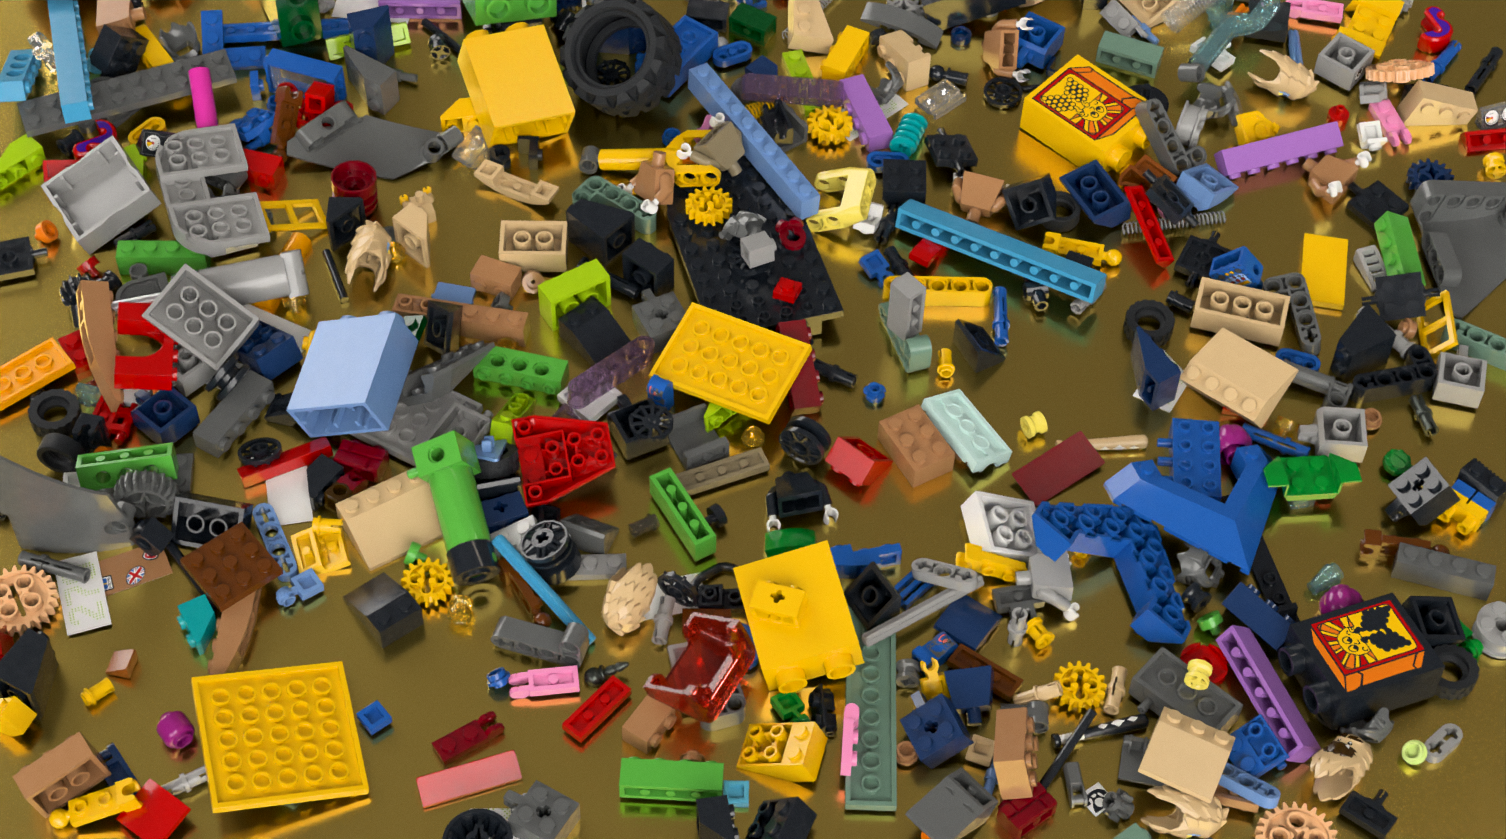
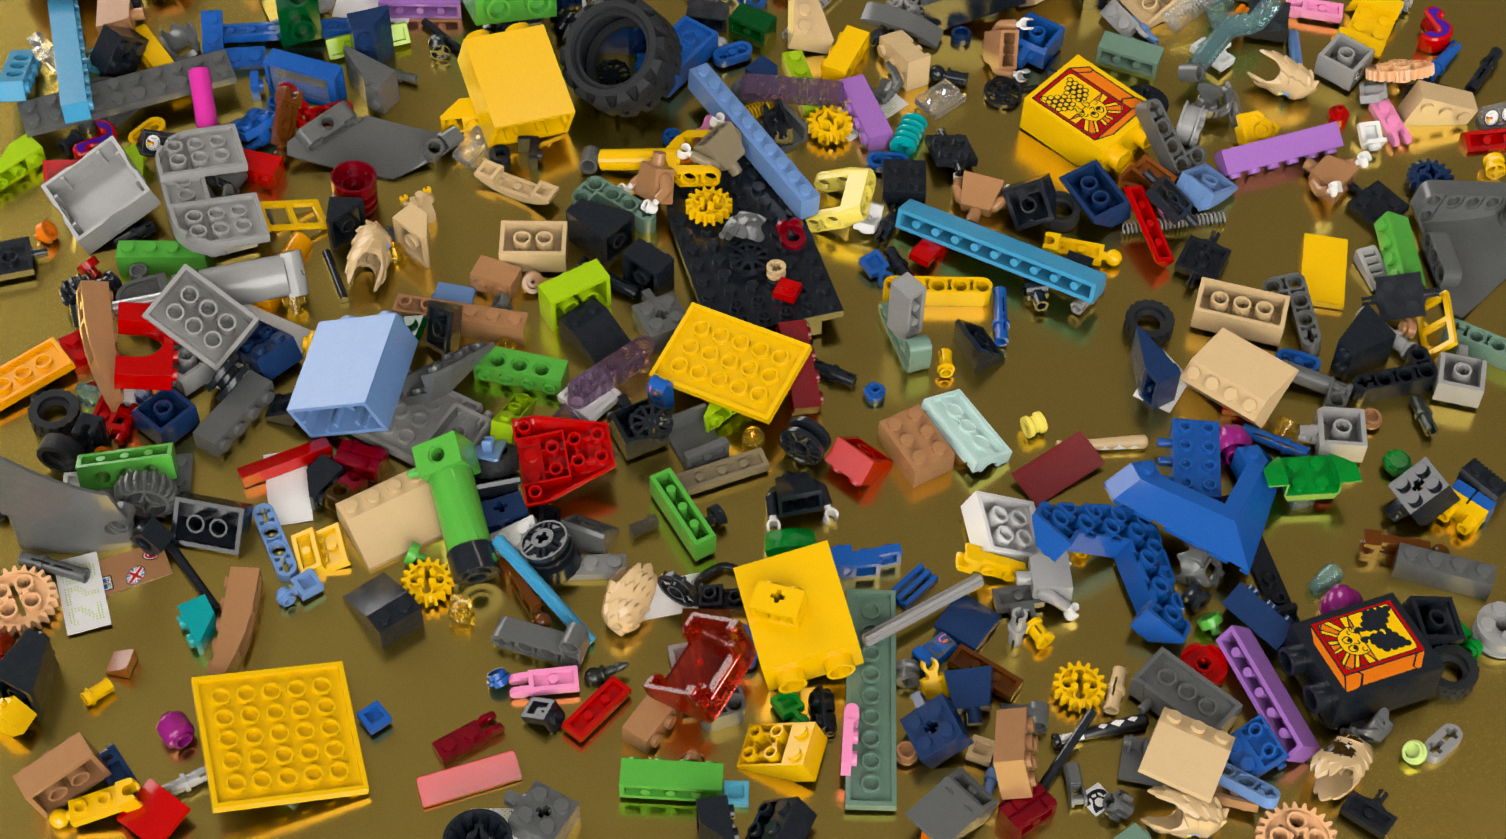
reddish brown plate [180,521,283,612] -> none
black wheel [237,437,283,467] -> none
red brick [305,81,335,115] -> none
yellow pin [312,515,343,535] -> none
light grey pin [651,595,676,645] -> none
light grey brick [740,231,776,269] -> none
black slope [844,561,901,631] -> none
light grey beam [911,558,978,592] -> none
tan axle [1013,680,1063,705] -> none
black pin [1165,290,1196,314] -> none
light yellow wheel [1184,659,1213,690] -> none
blue torso [1209,246,1264,290] -> none
none -> black bracket [520,697,565,734]
none -> tan bush [766,259,786,281]

